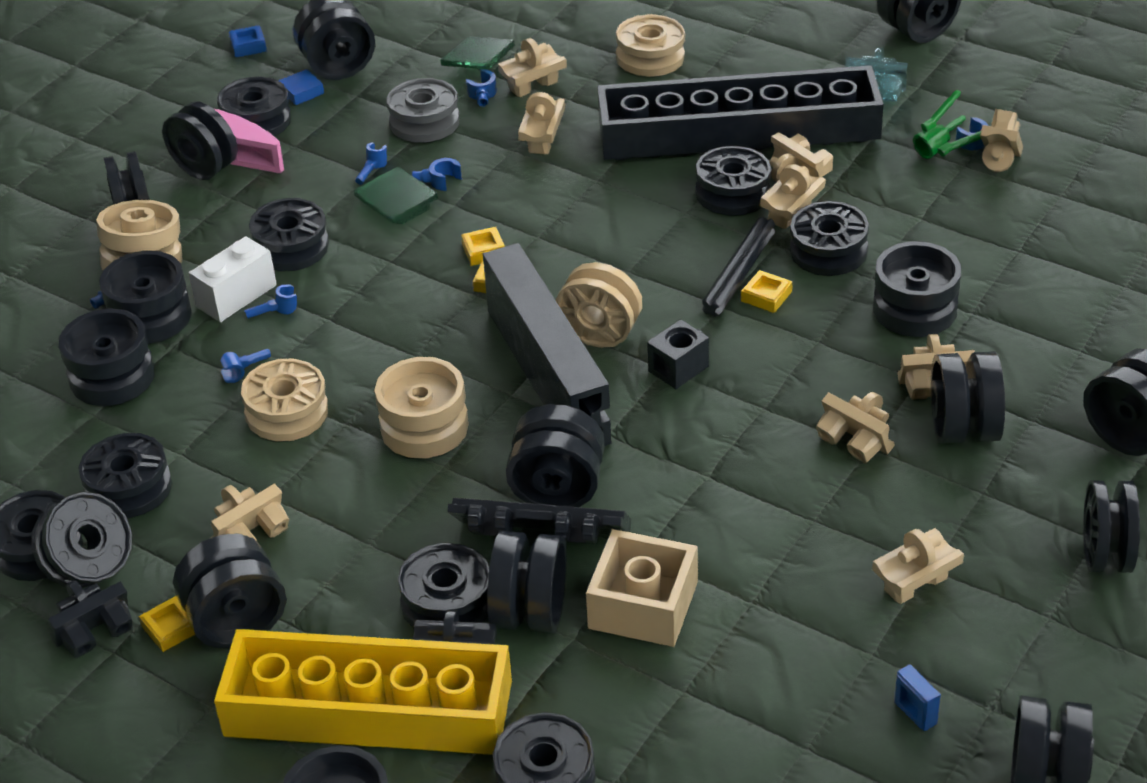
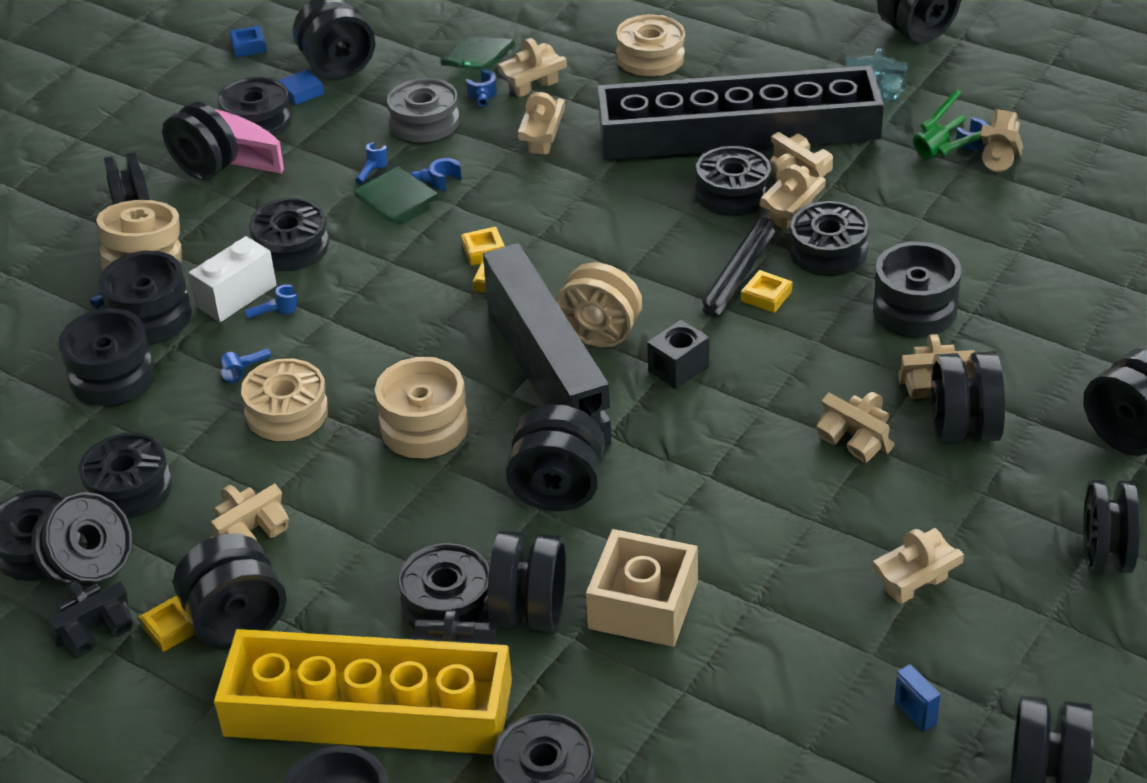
black hinge [447,498,631,544] -> none

